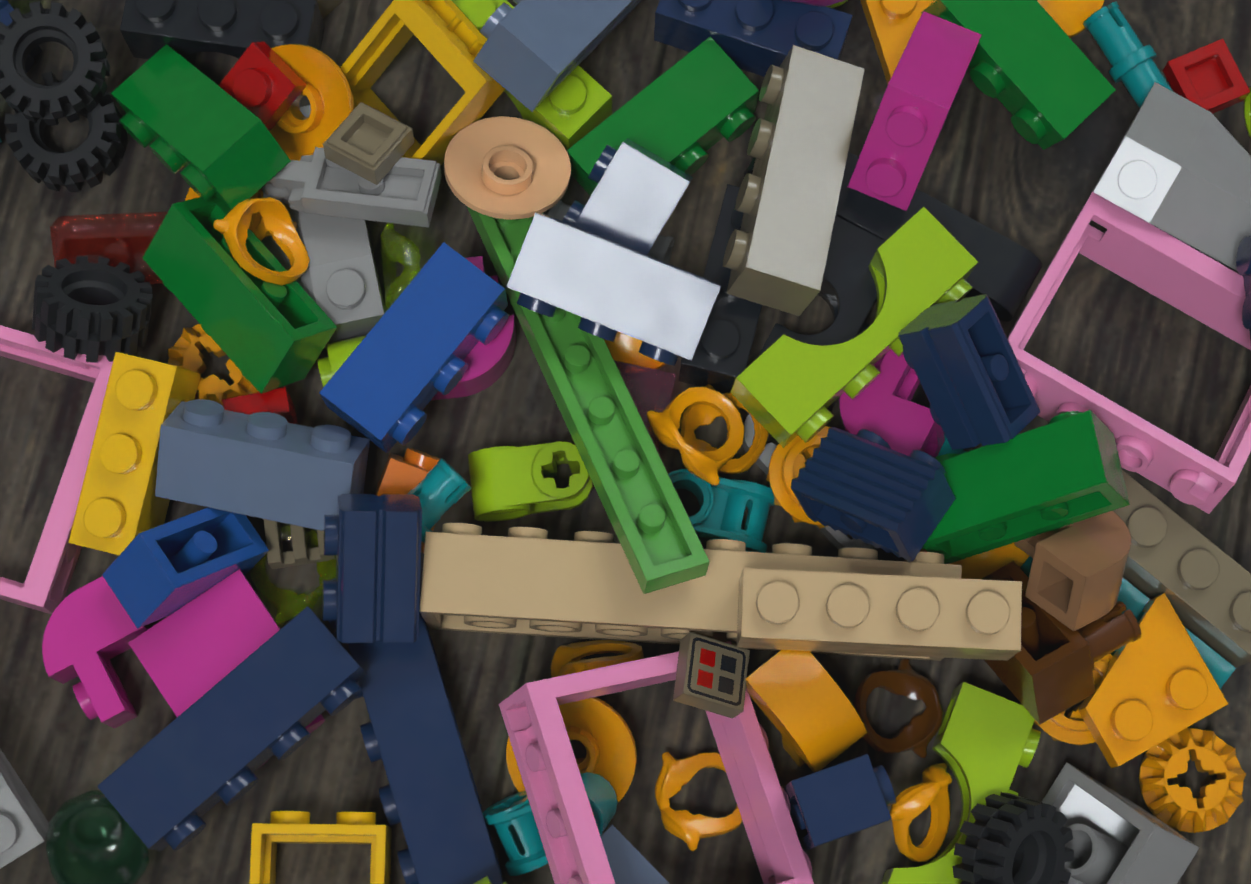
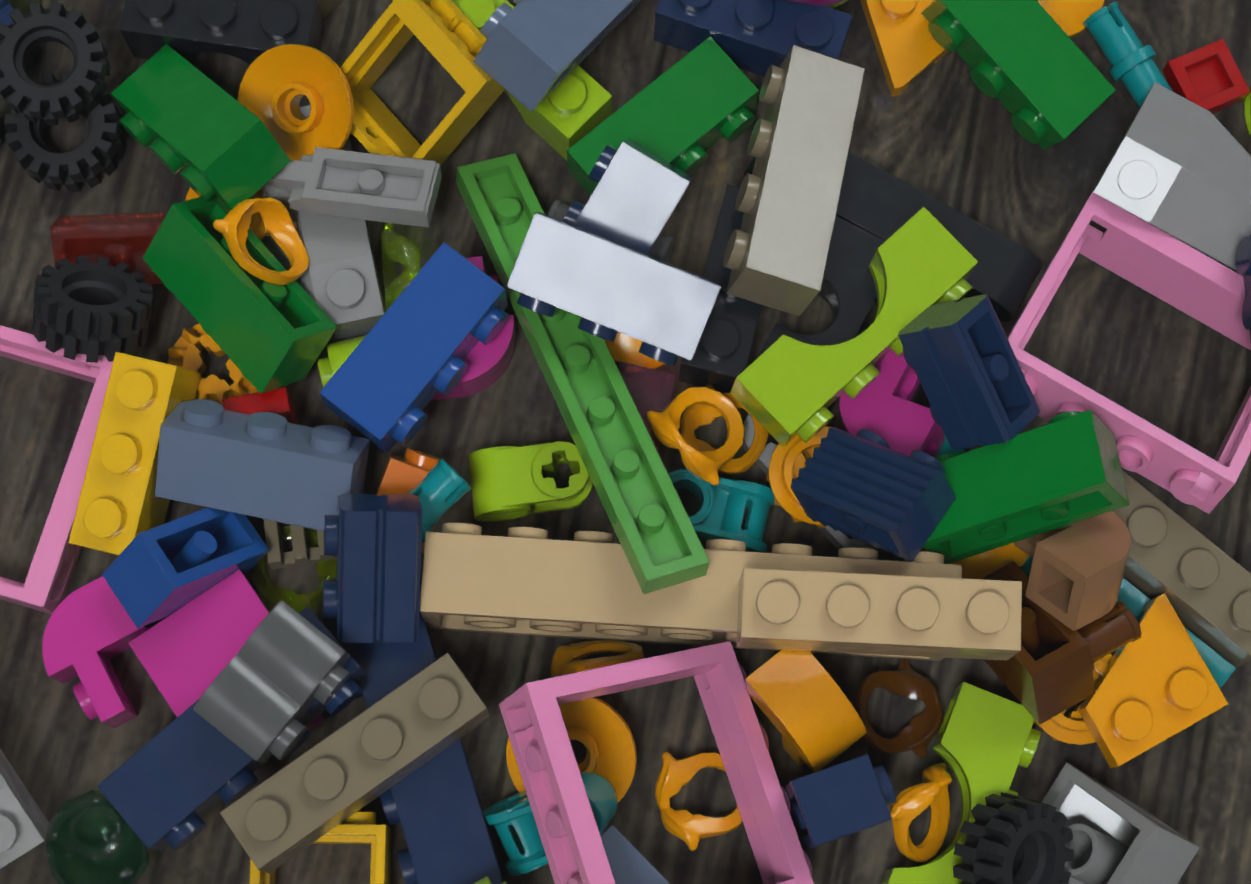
red plate [218,41,307,131] -> none
dark tan tile [323,102,414,185] -> none
light nougat dish [444,116,571,220] -> none
dark tan tile [673,632,750,719] -> none
dark pink brick [848,11,982,211] -> none
light orange gear [1139,727,1246,833] -> none
none -> dark grey brick [193,600,351,763]
none -> dark tan brick [220,653,490,874]

